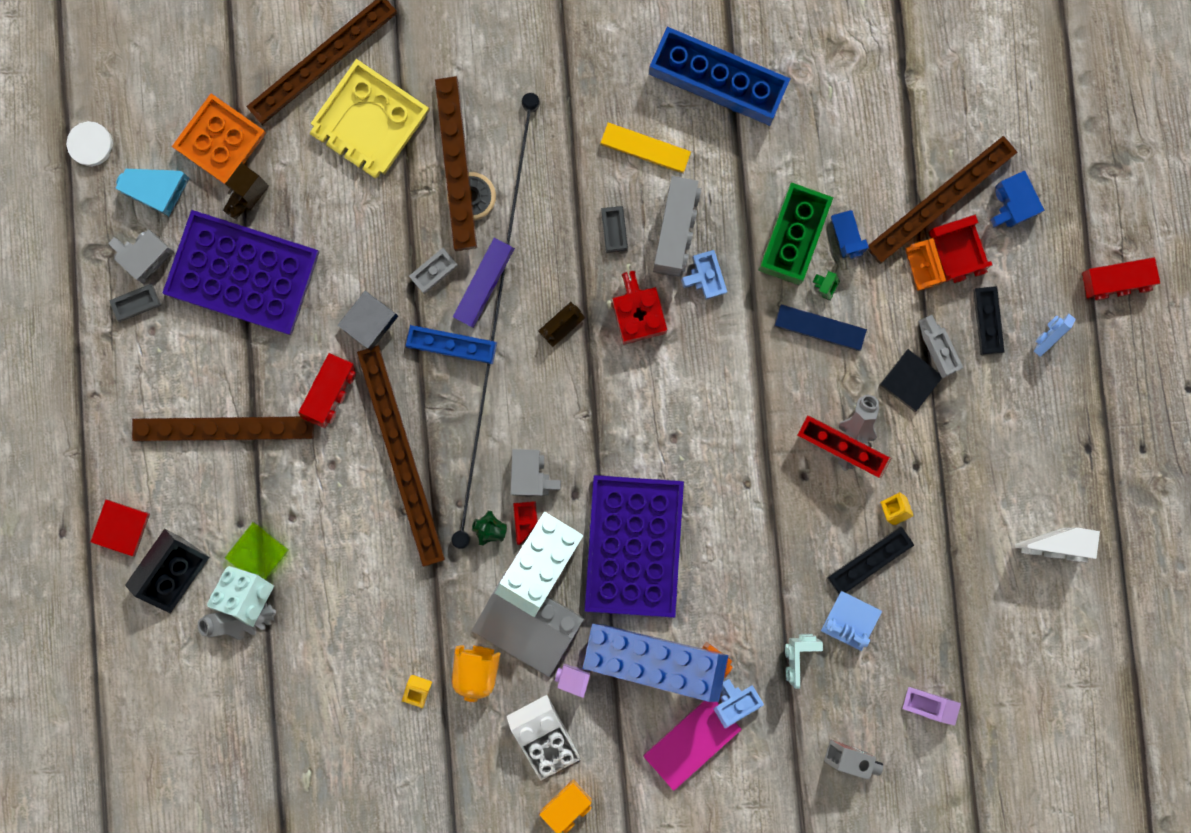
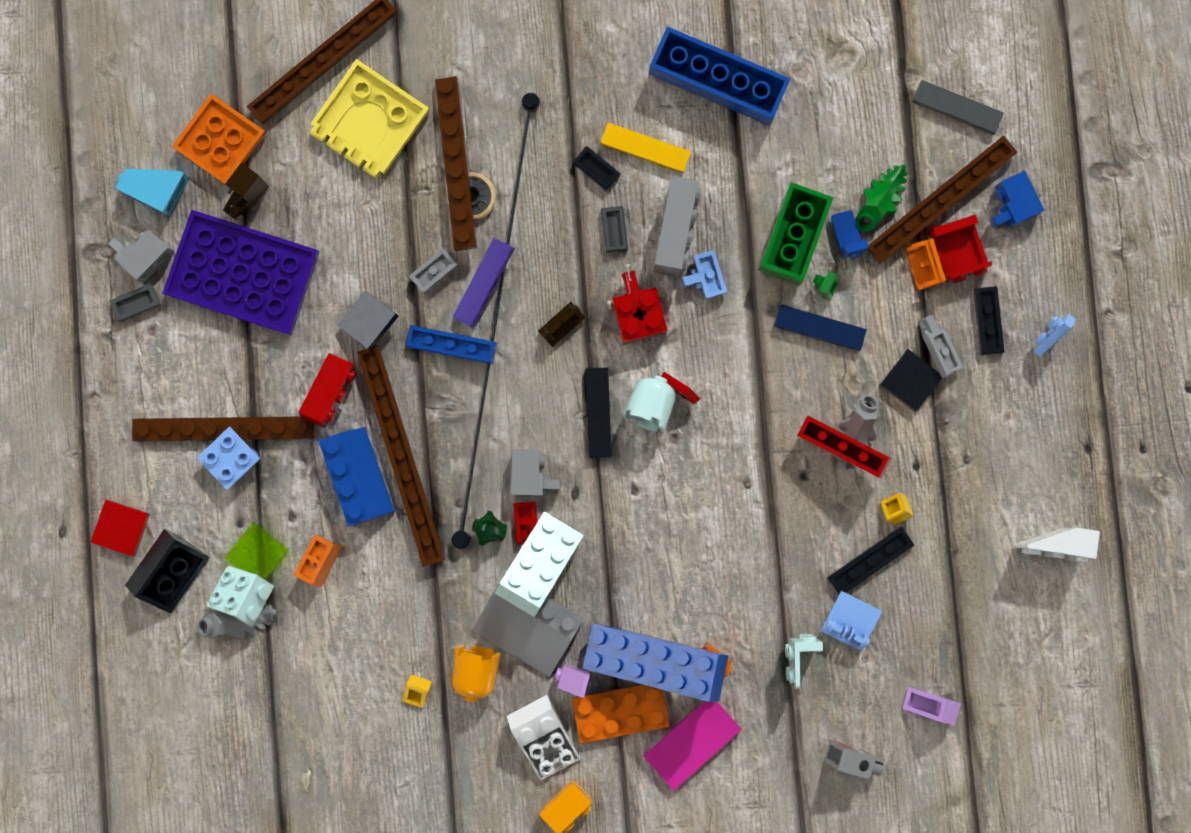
white tile [66,121,113,167] -> none
dark purple plate [585,475,684,618] -> none
light blue hinge [713,679,764,728] -> none
red brick [1082,257,1161,301] -> none
none -> light blue hinge [197,426,260,490]
none -> orange hinge [294,534,342,587]
none -> blue slope [318,427,395,527]
none -> black tile [572,146,621,192]
none -> orange plate [572,684,670,744]
none -> black tile [586,367,612,458]
none -> light aqua cylinder [623,375,676,432]
none -> red tile [661,372,700,405]
none -> green plant [855,164,908,232]
none -> dark grey tile [912,80,1004,135]

